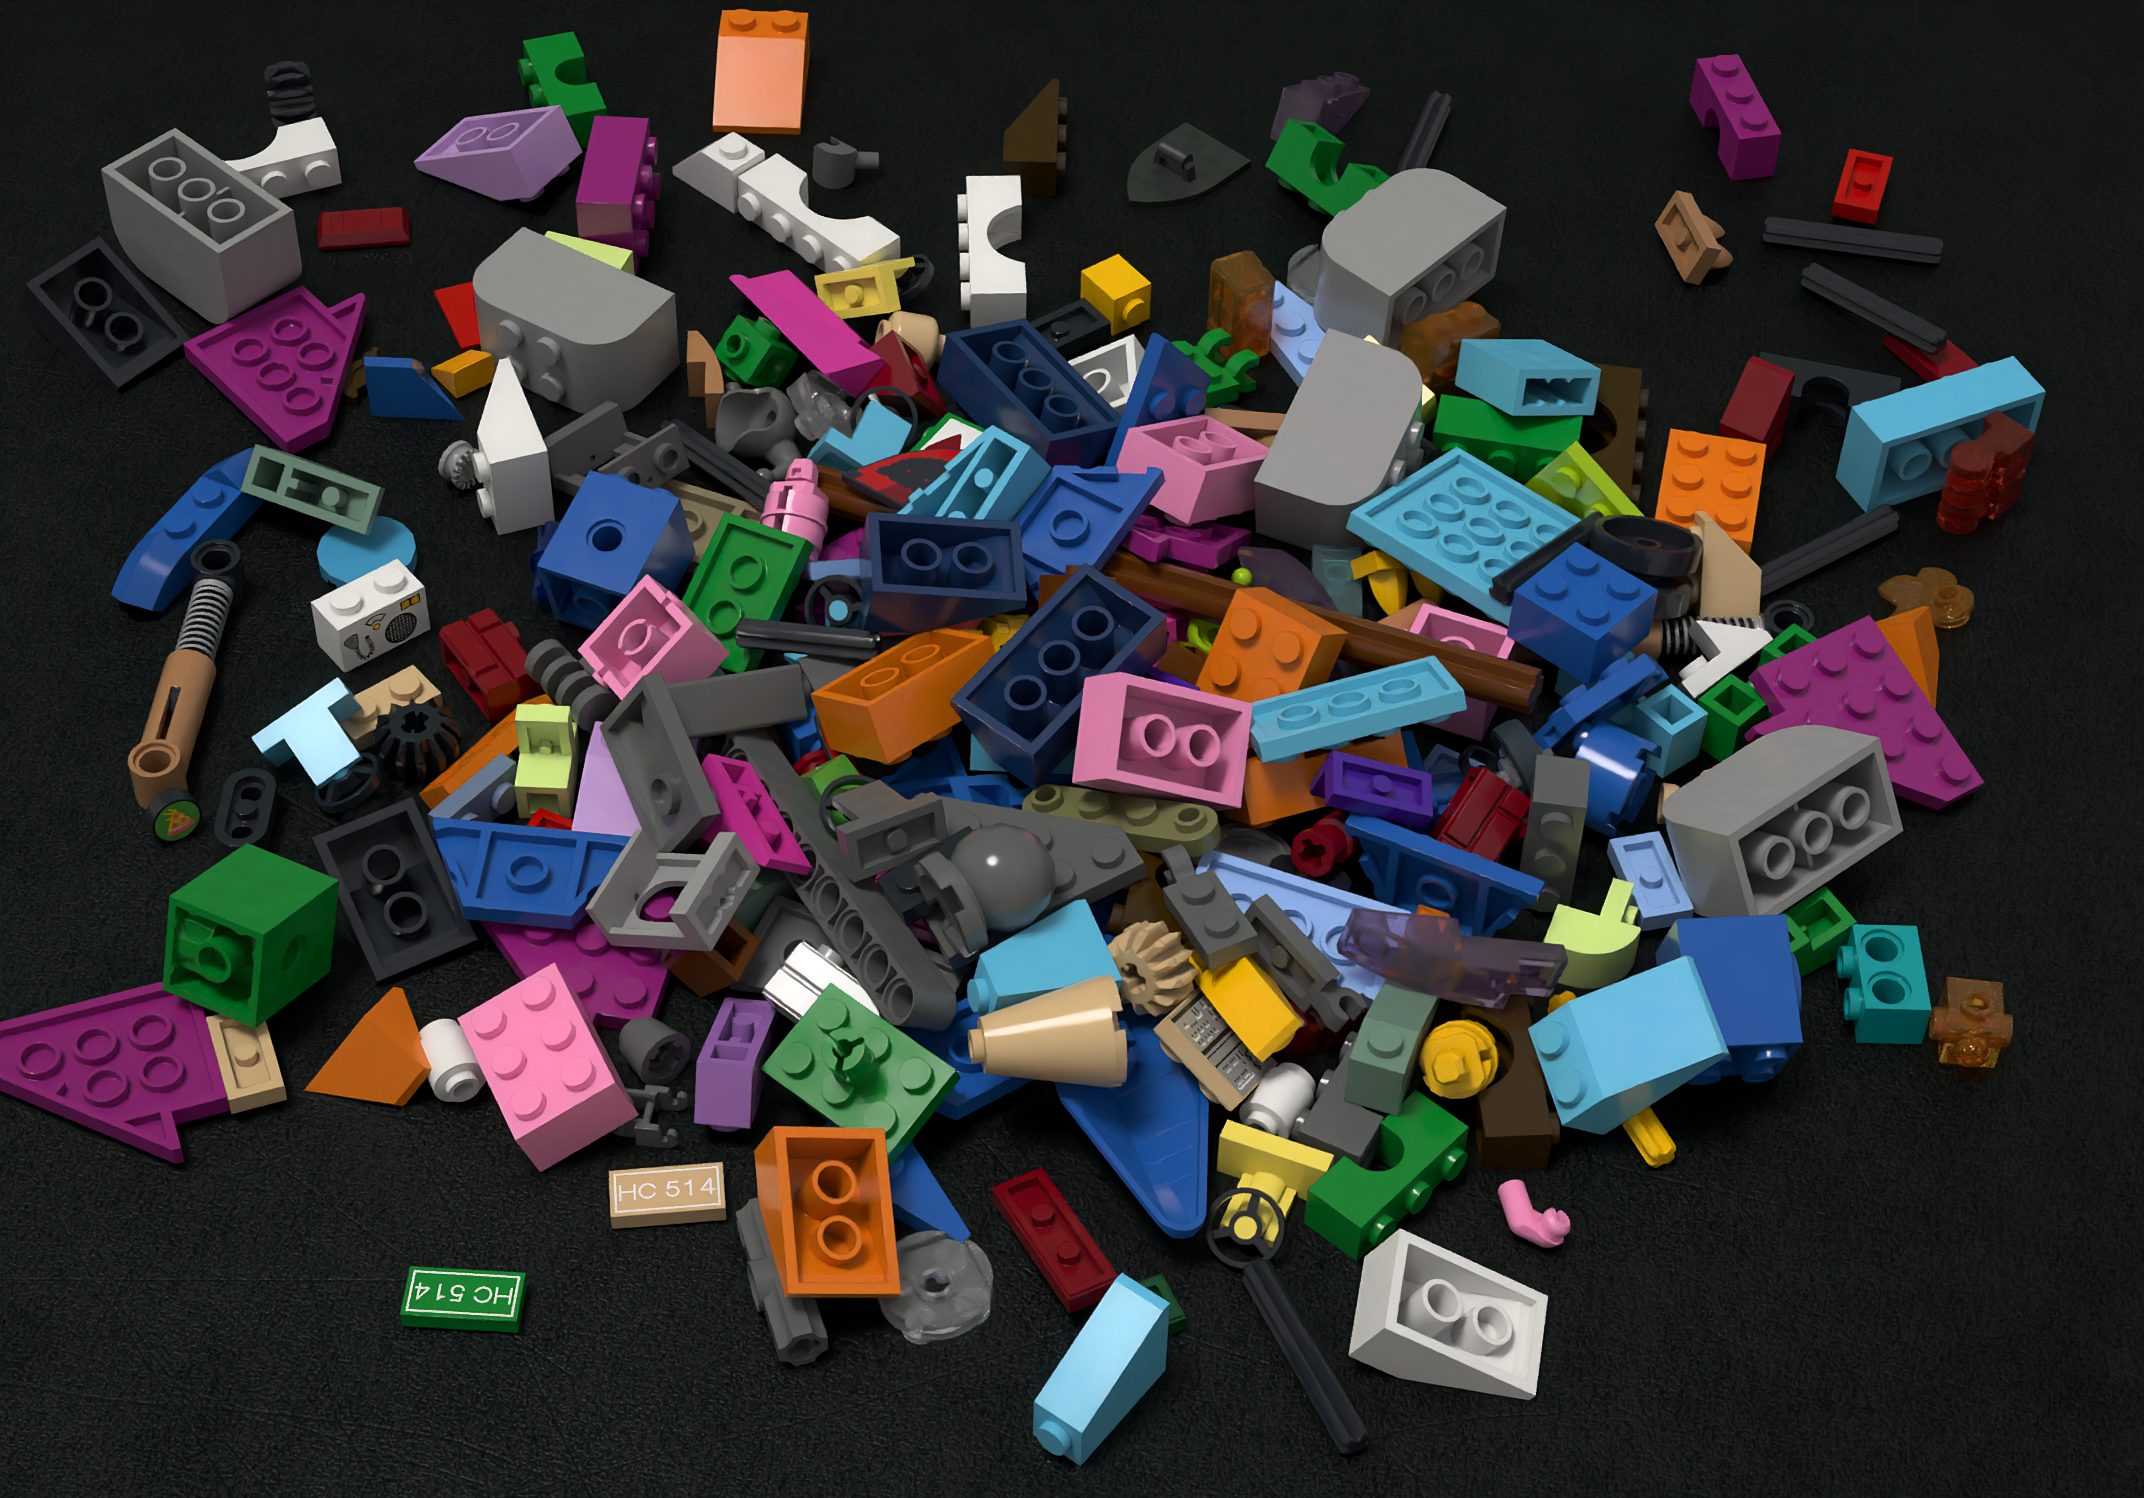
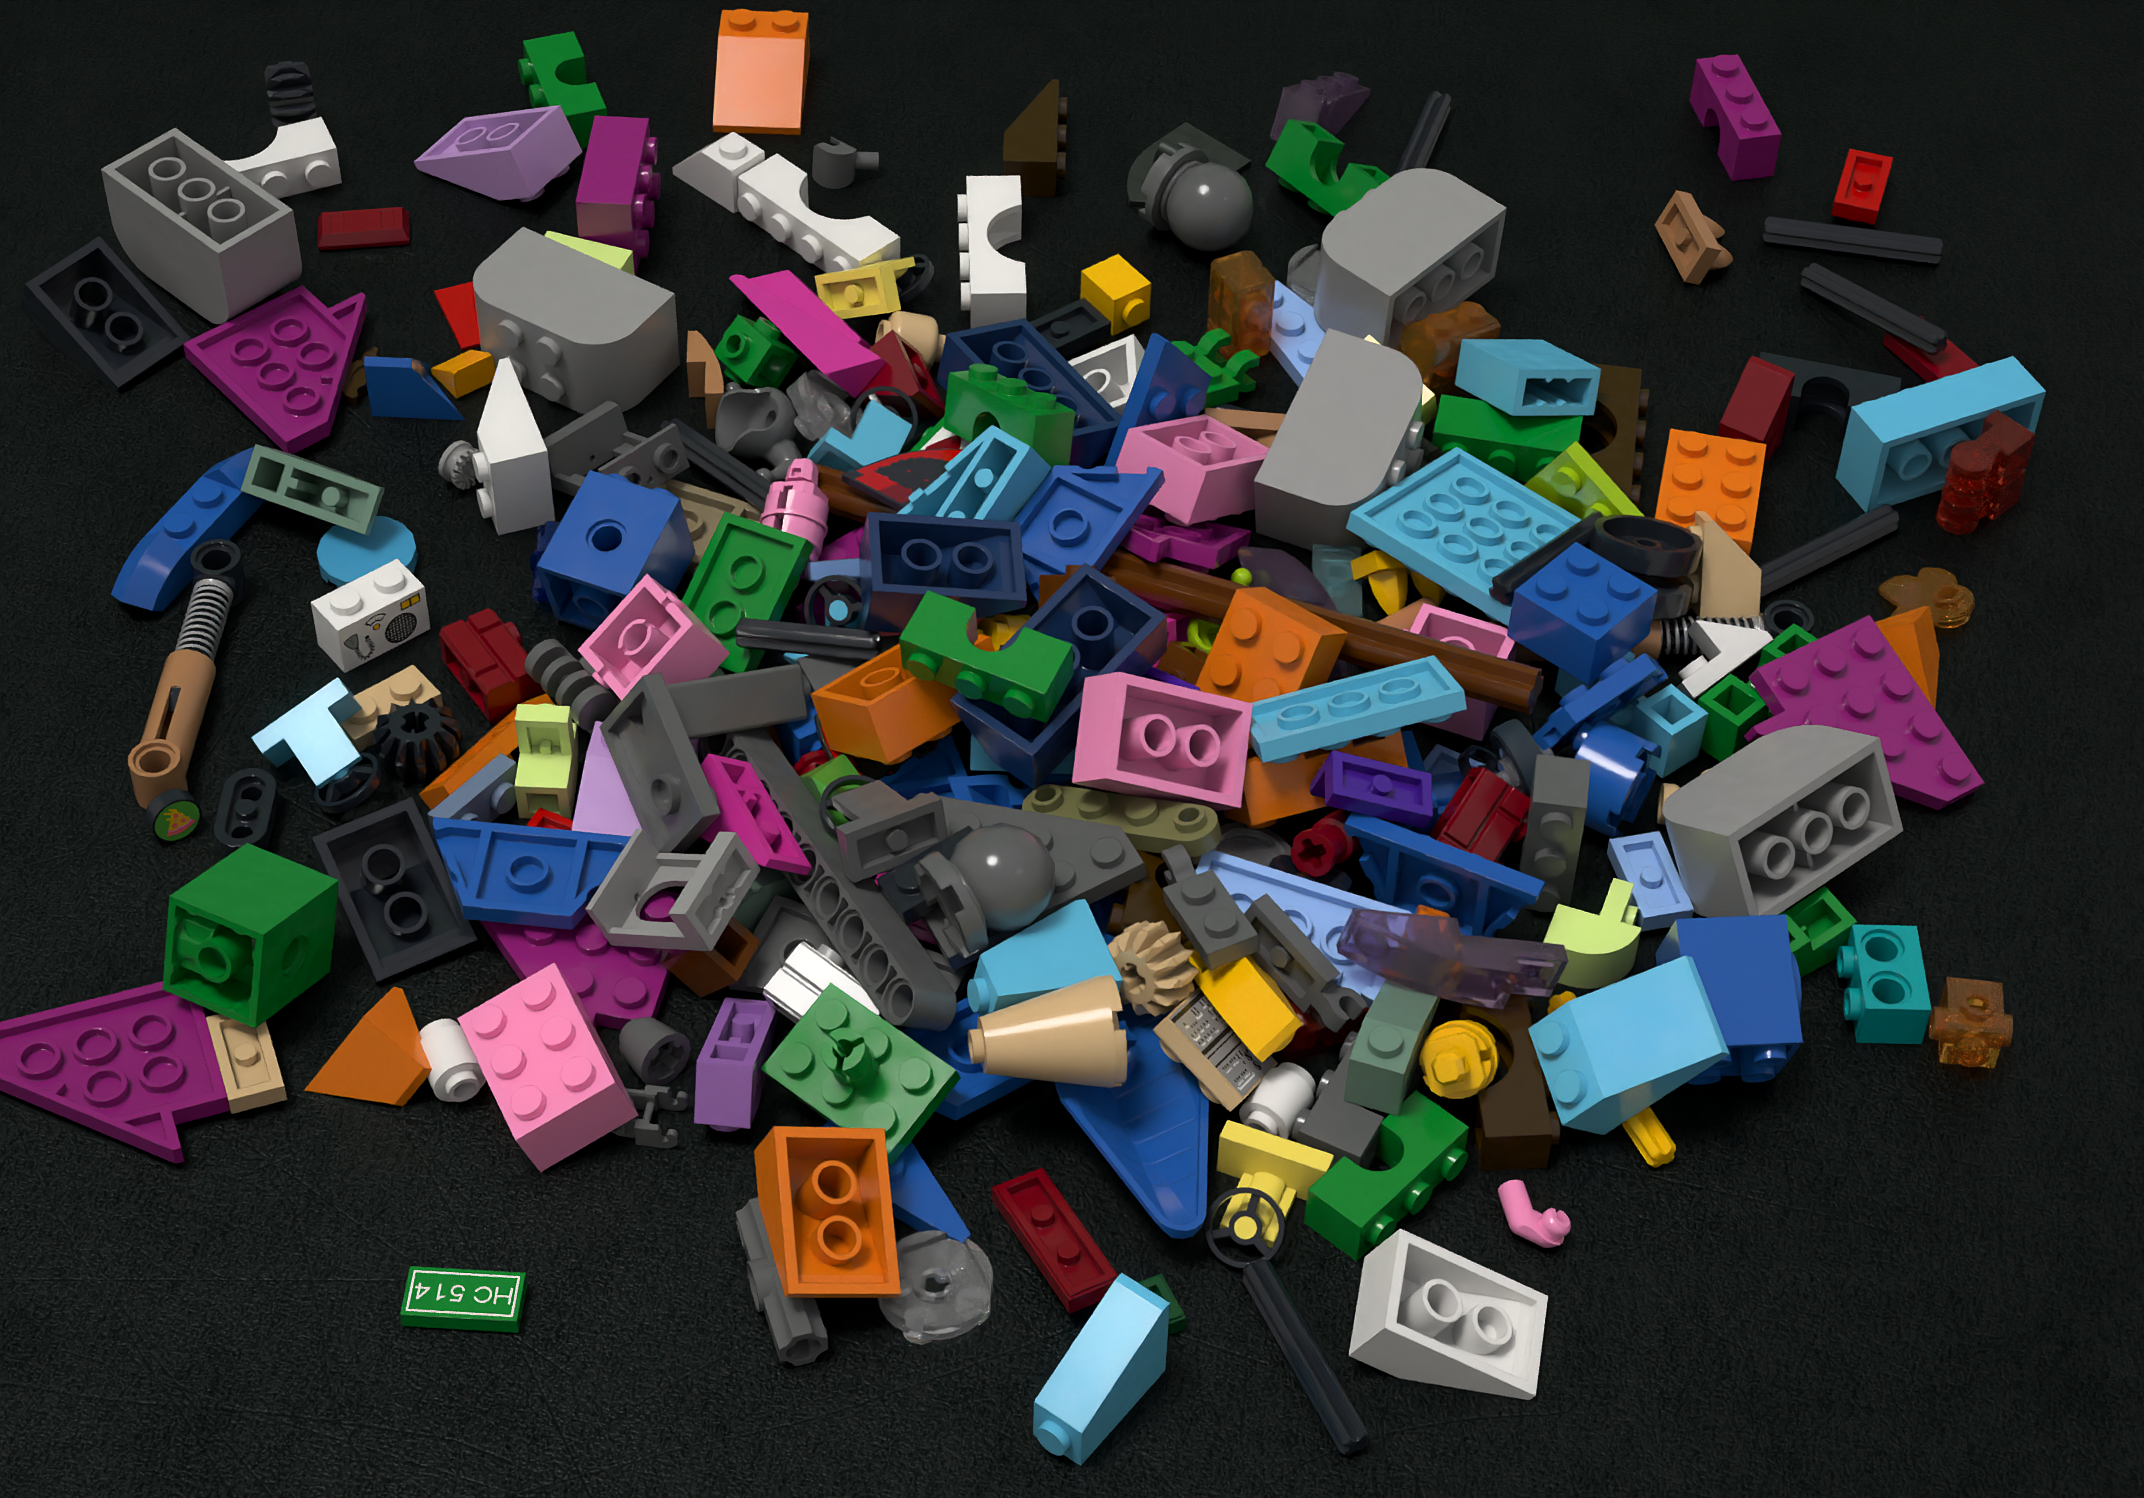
tan tile [609,1162,726,1229] -> none
none -> green arch [899,590,1074,723]
none -> green arch [943,364,1075,470]
none -> dark grey tile [1139,142,1255,252]

